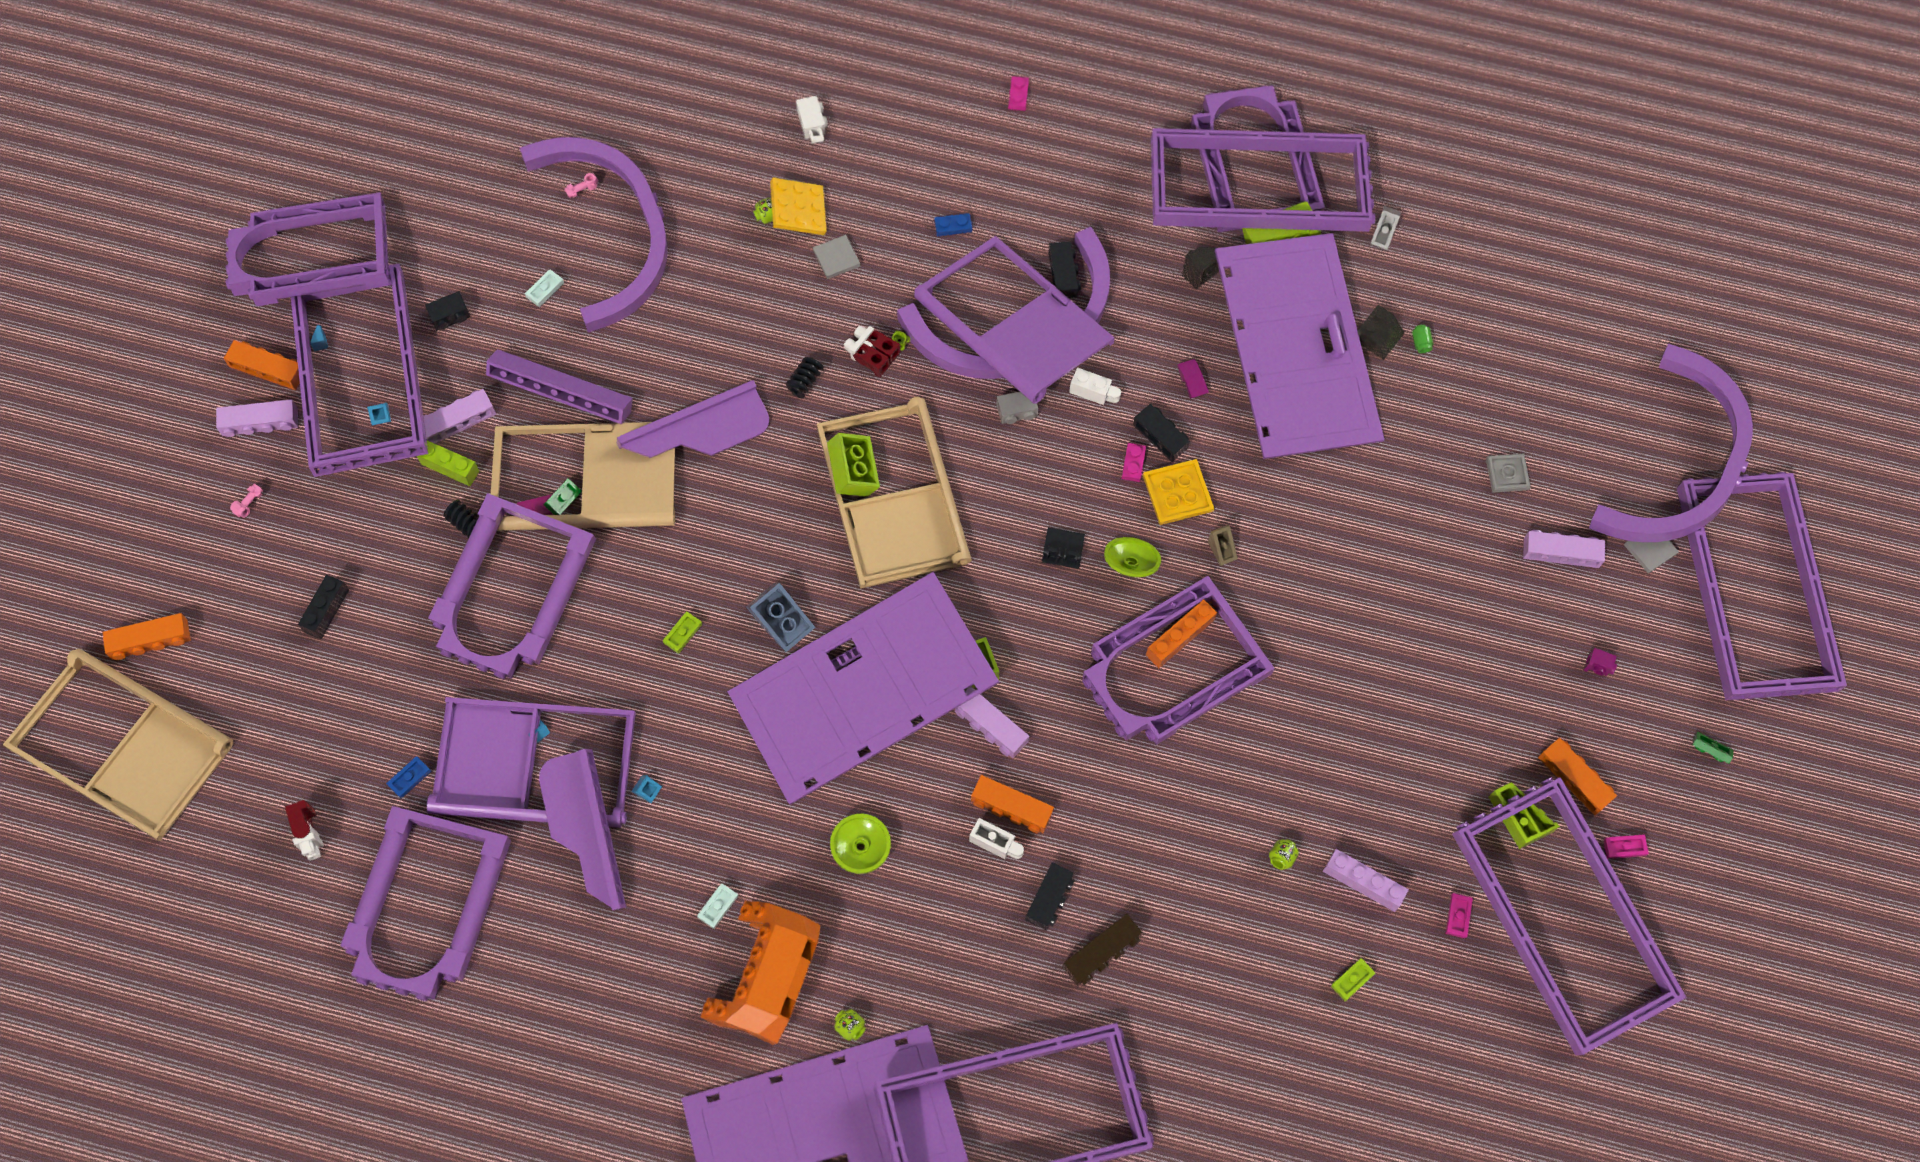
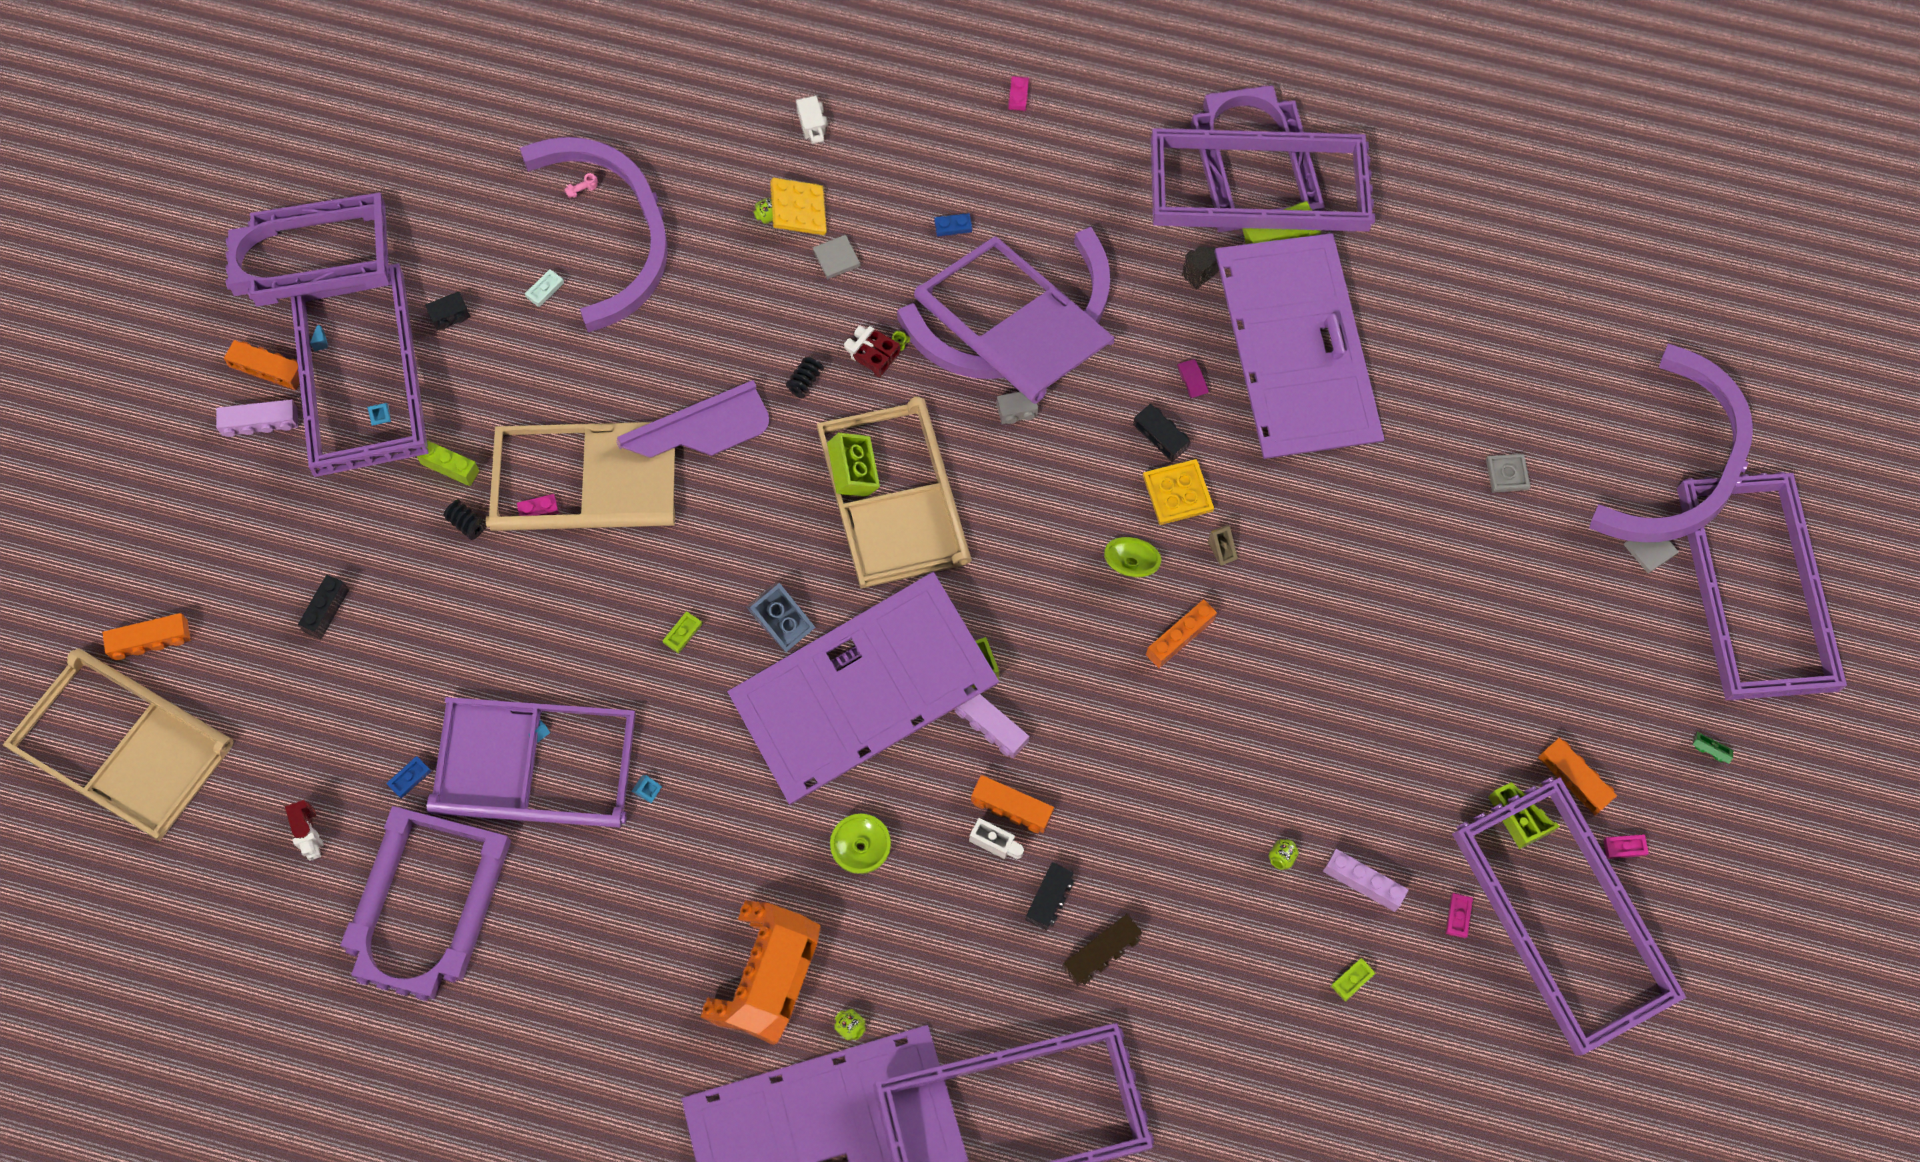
bright pink bar [230,484,263,518] -> none
lavender brick [423,389,496,444] -> none
medium lavender door [428,493,596,679] -> none
medium lavender brick [486,349,633,424] -> none
medium lavender piece [539,749,626,910] -> none
plate [543,478,582,515] -> none
light aqua plate [697,883,738,929] -> none
black hinge [1042,527,1085,569] -> none
black brick [1048,241,1081,298] -> none
white brick [1069,367,1121,405] -> none
medium lavender door [1082,576,1275,745] -> none
dark pink plate [1121,443,1146,482] -> none
clear smoke slope [1358,305,1405,360] -> none
light grey slope [1370,206,1401,249] -> none
bright green brick [1412,325,1434,353] -> none
lavender brick [1523,530,1605,568] -> none
magenta brick [1583,647,1617,676] -> none

